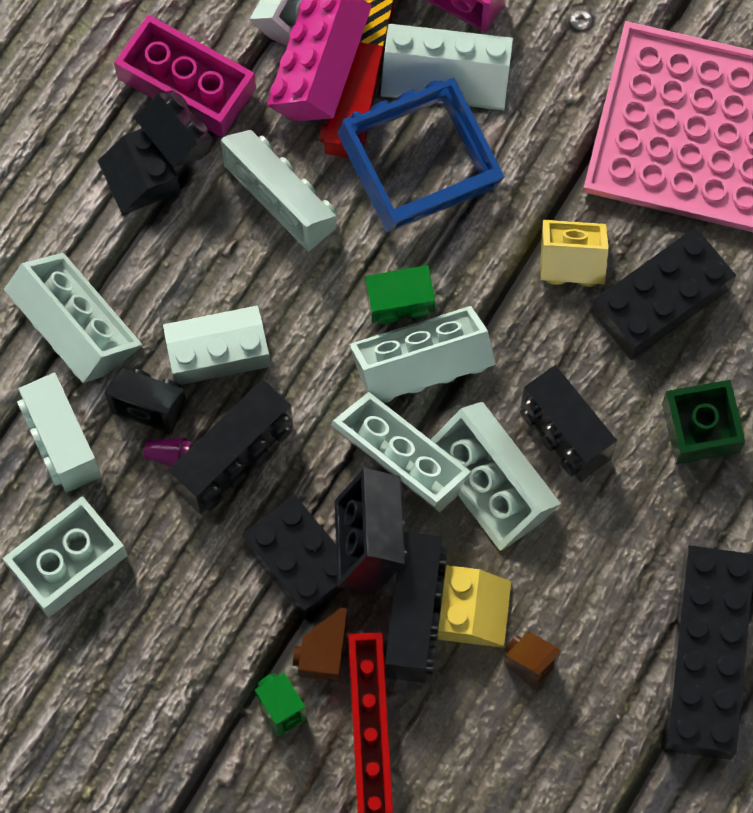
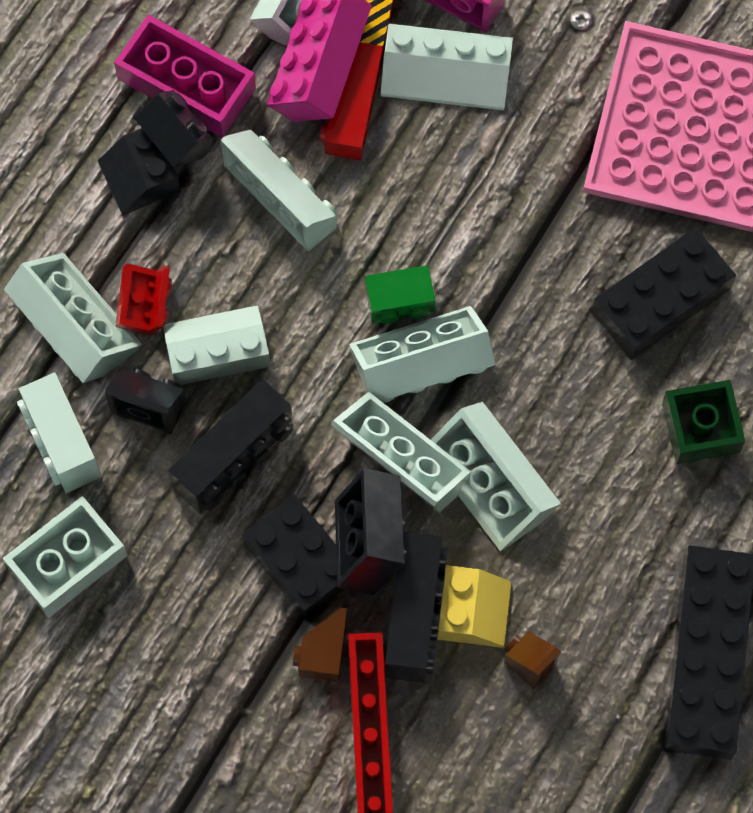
magenta cone [144,438,194,467] -> none
green brick [255,672,307,738] -> none
blue window [337,78,505,233] -> none
black brick [520,364,617,482] -> none
light yellow slope [540,220,608,287] -> none
none -> red bracket [115,263,172,335]

